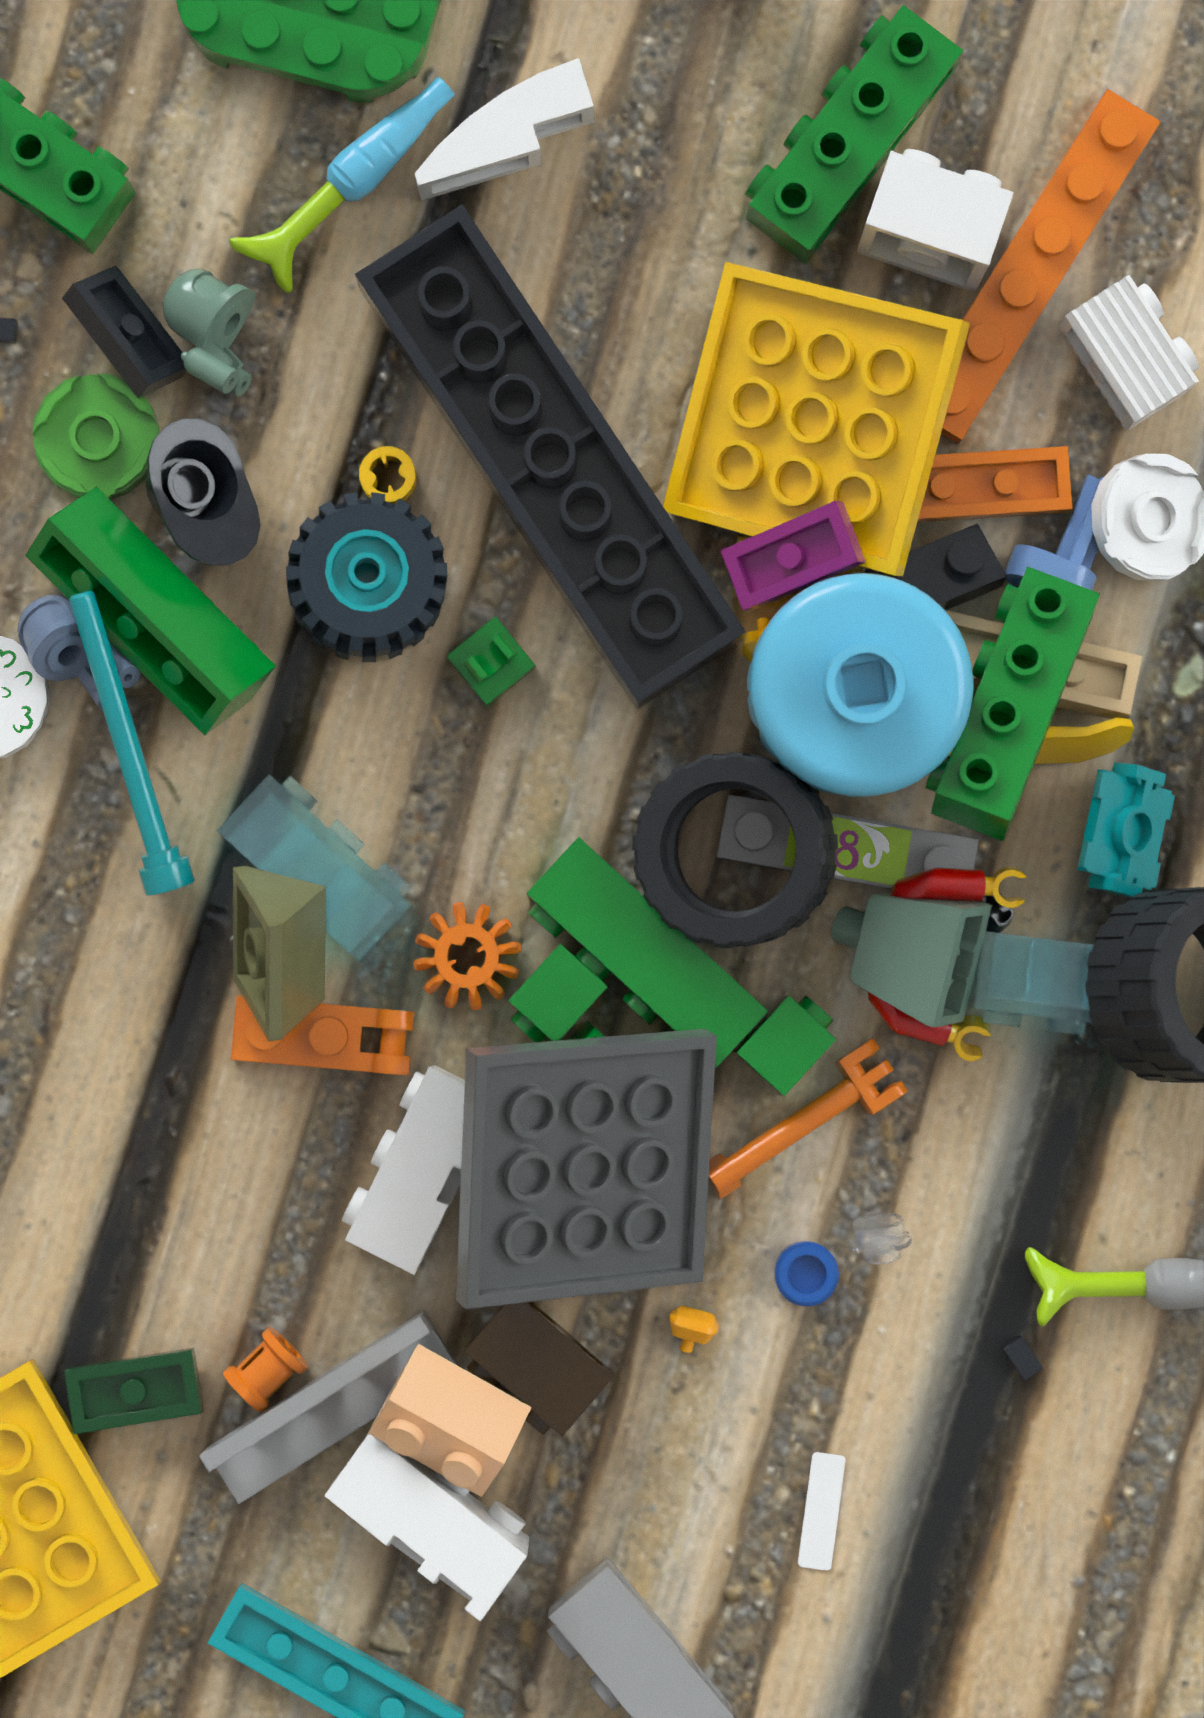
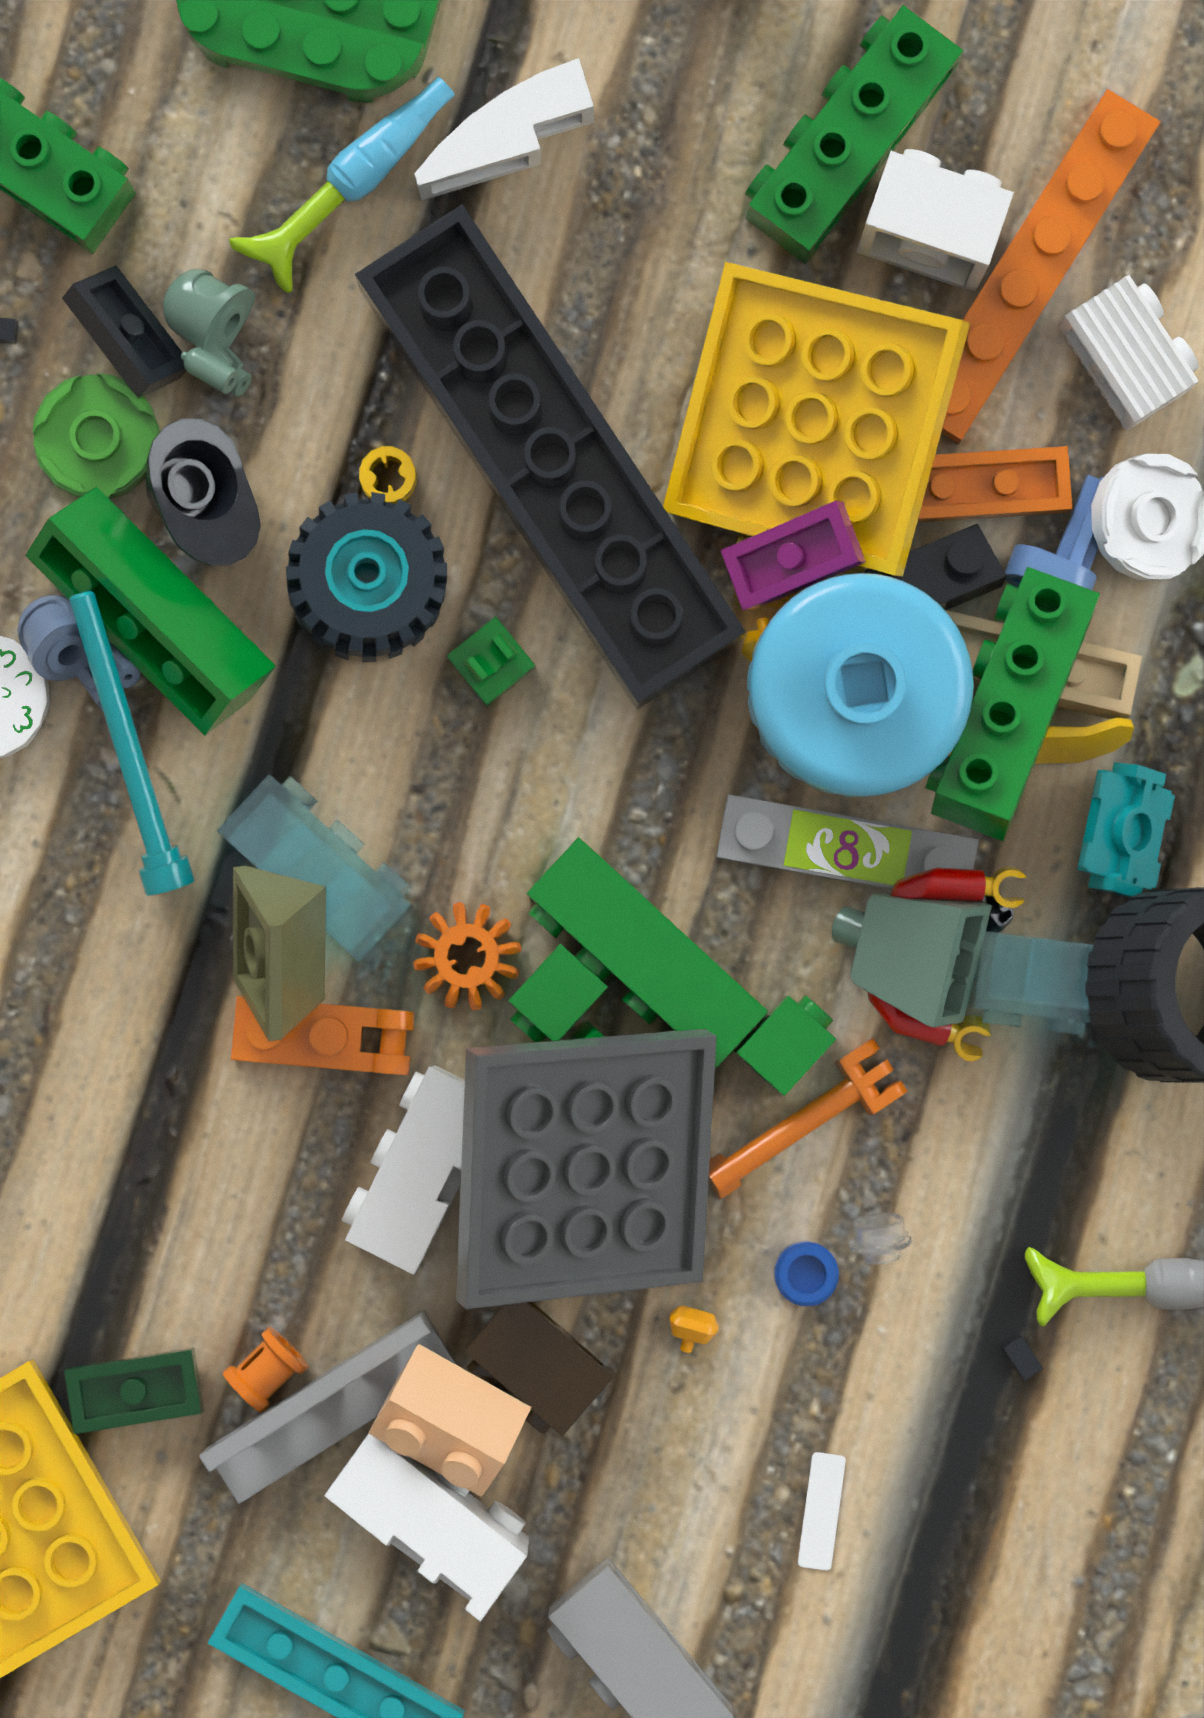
black tyre [632,752,838,948] -> none

